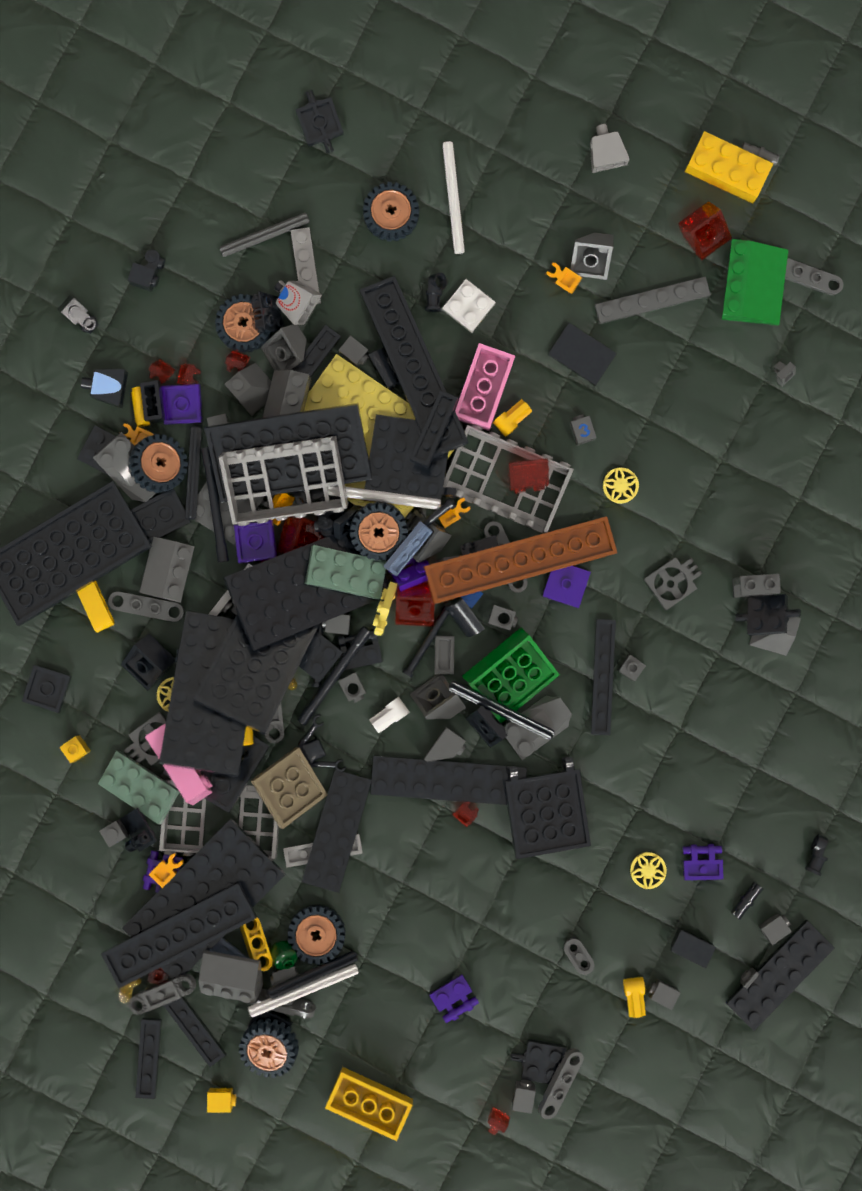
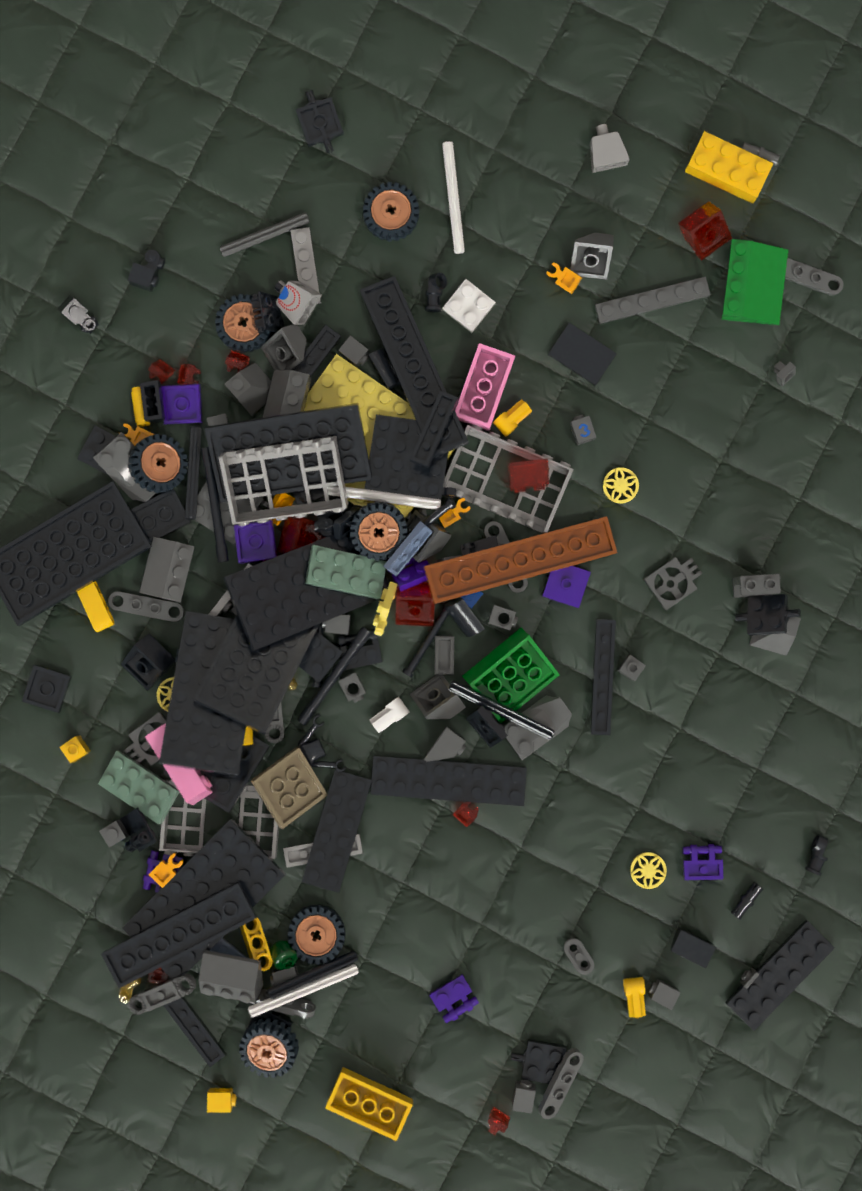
black torso [81,369,128,408] -> none
black plate [135,1018,162,1099] -> none
black plate [504,757,591,859] -> none
dark grey brick [758,913,792,945] -> none

